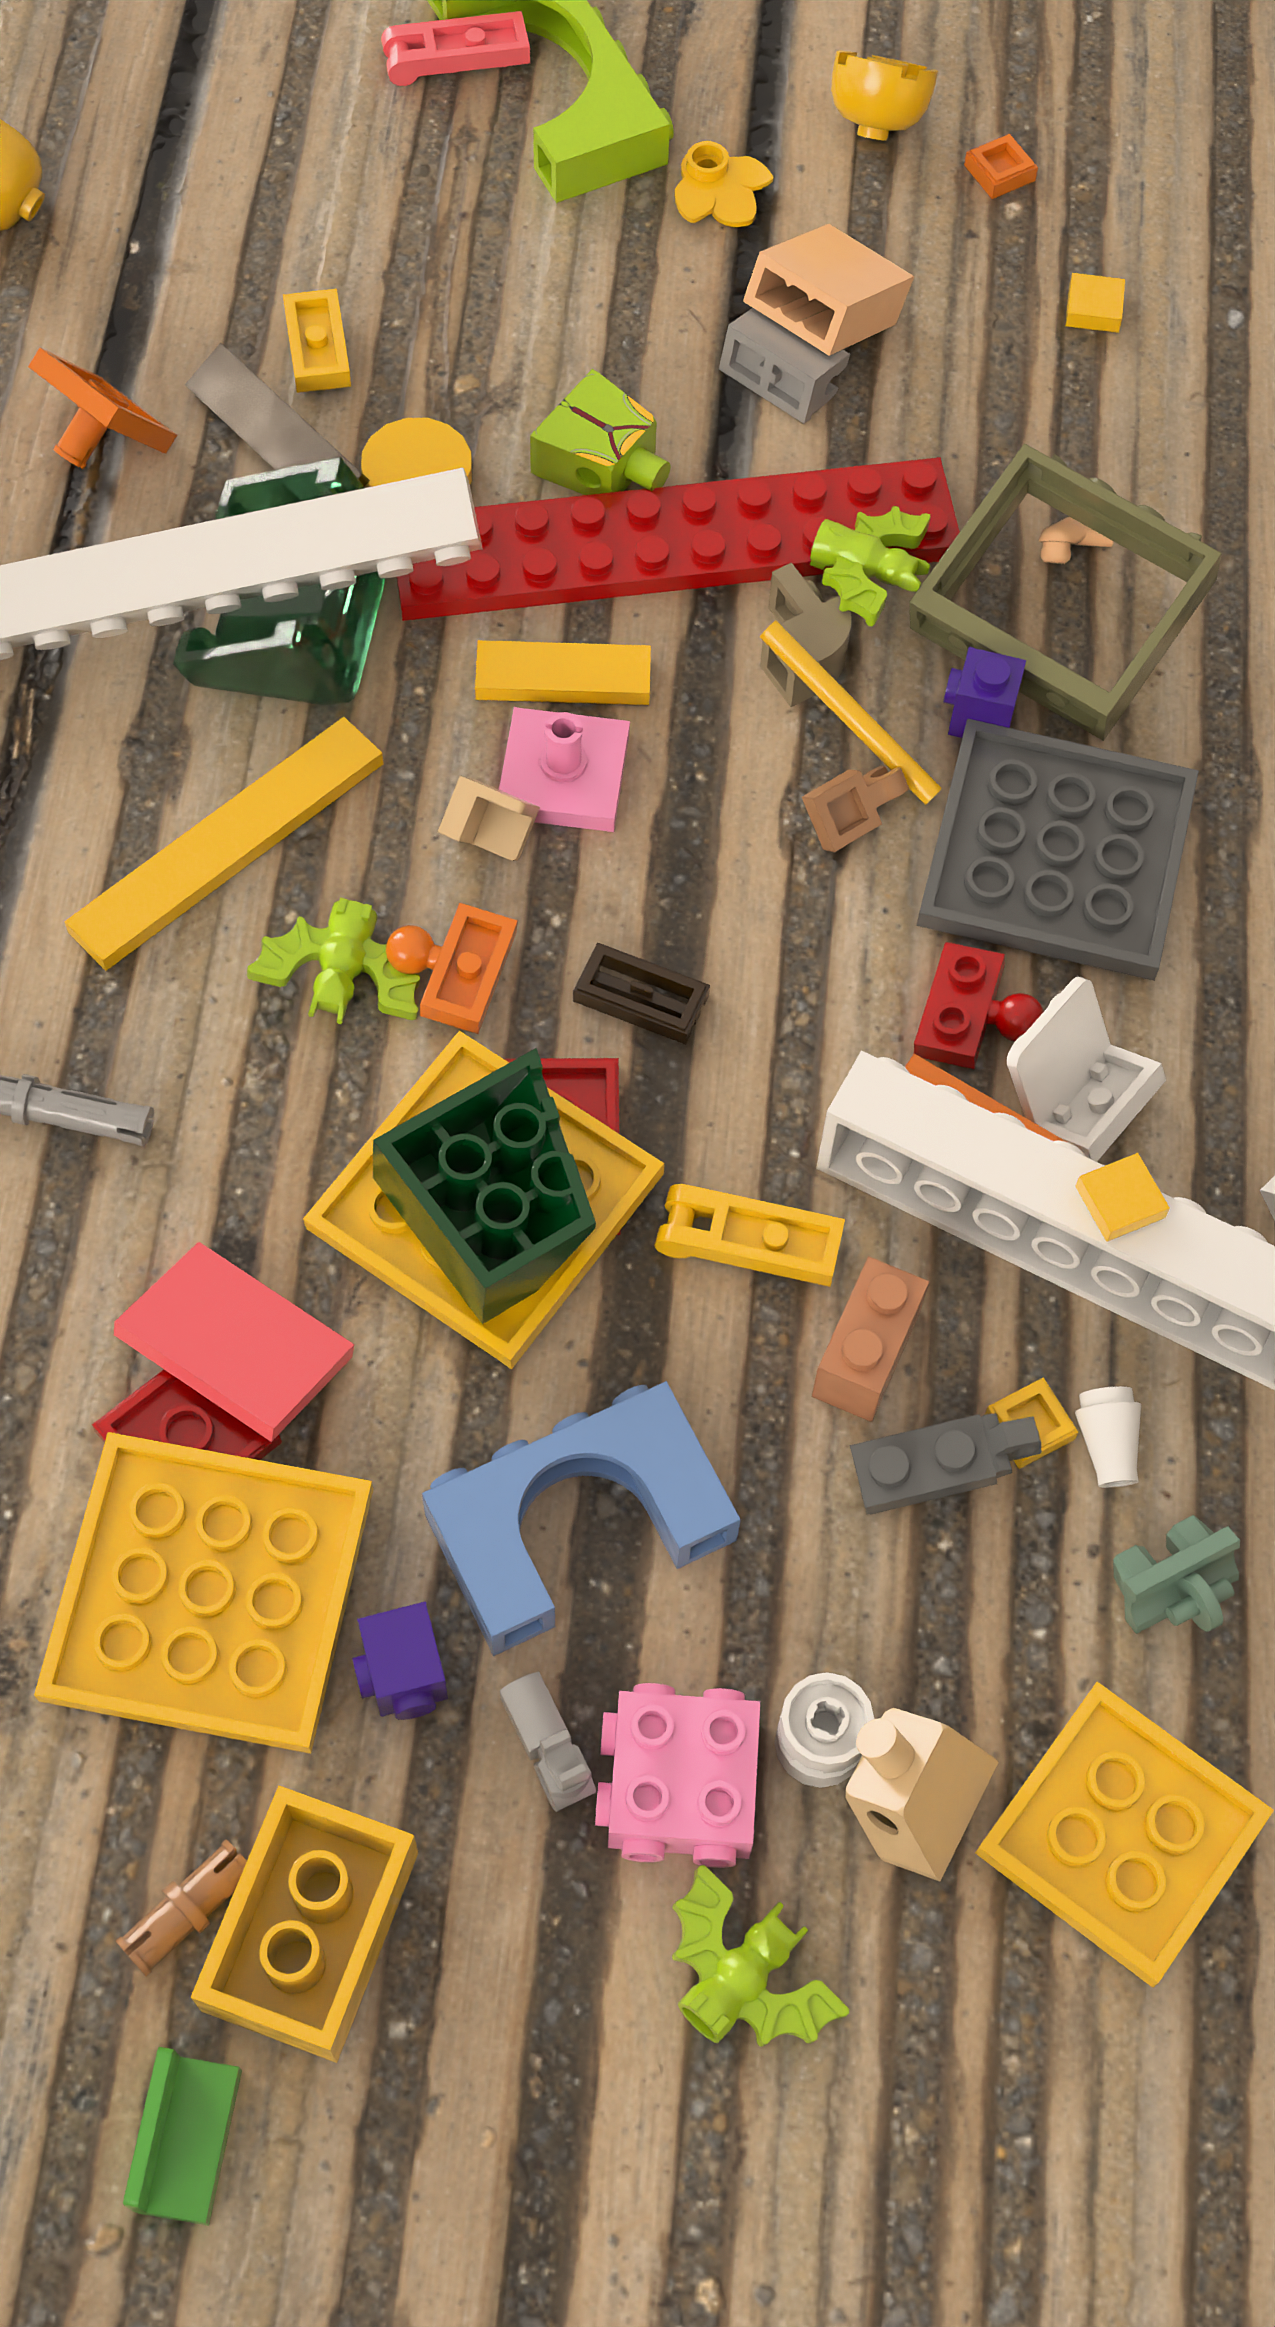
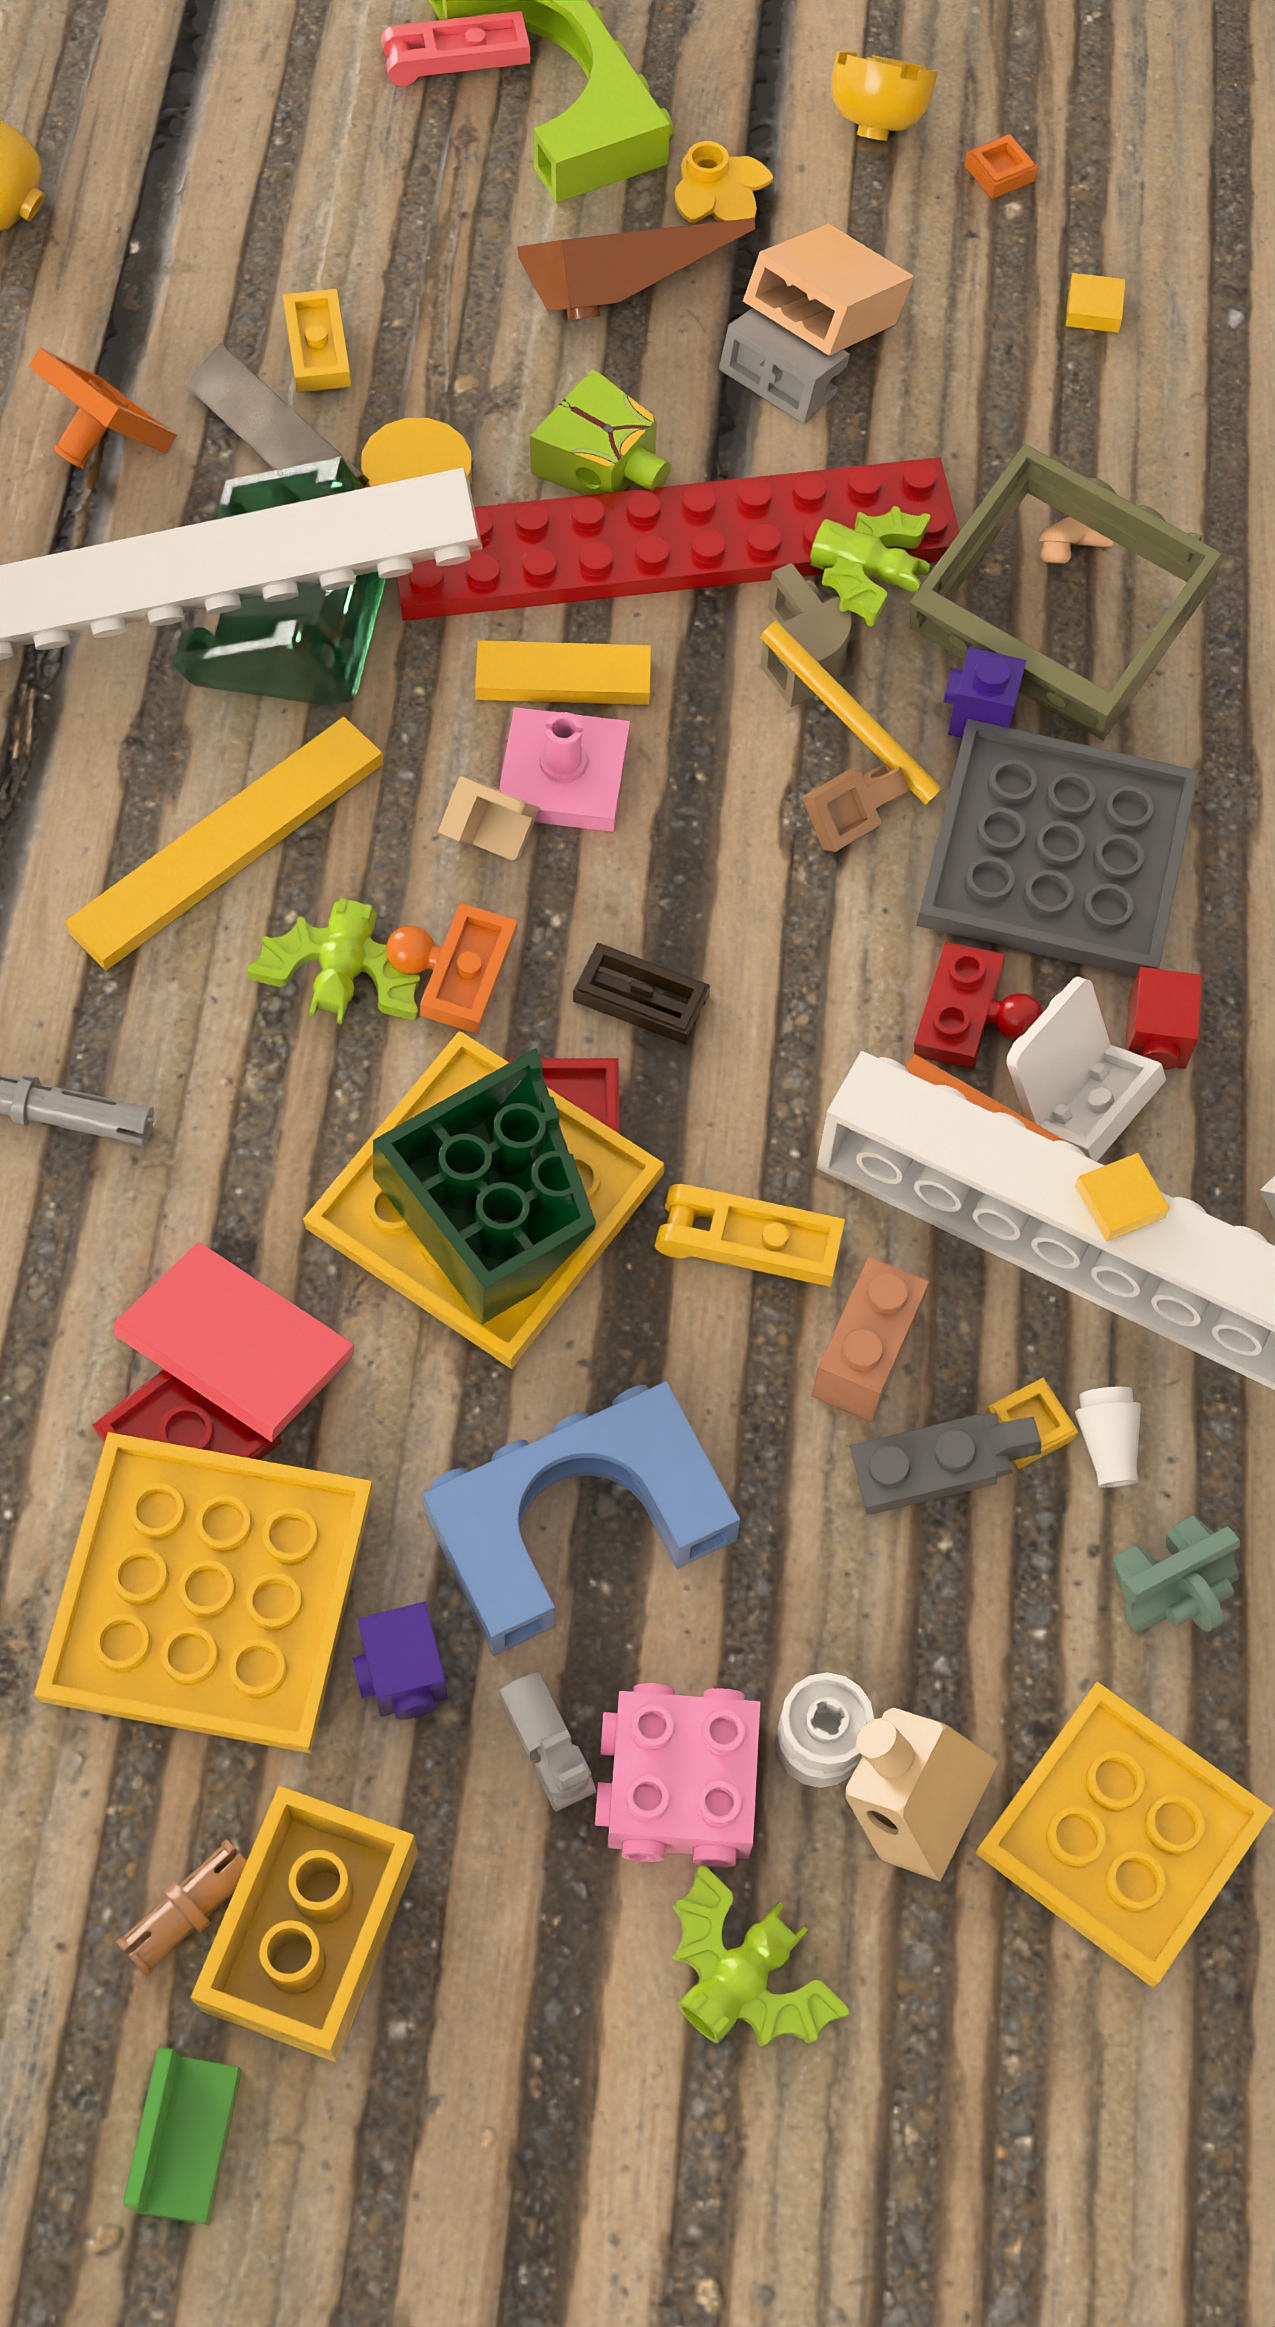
none -> dark orange wedge [517,218,755,320]
none -> red brick [1125,967,1202,1070]

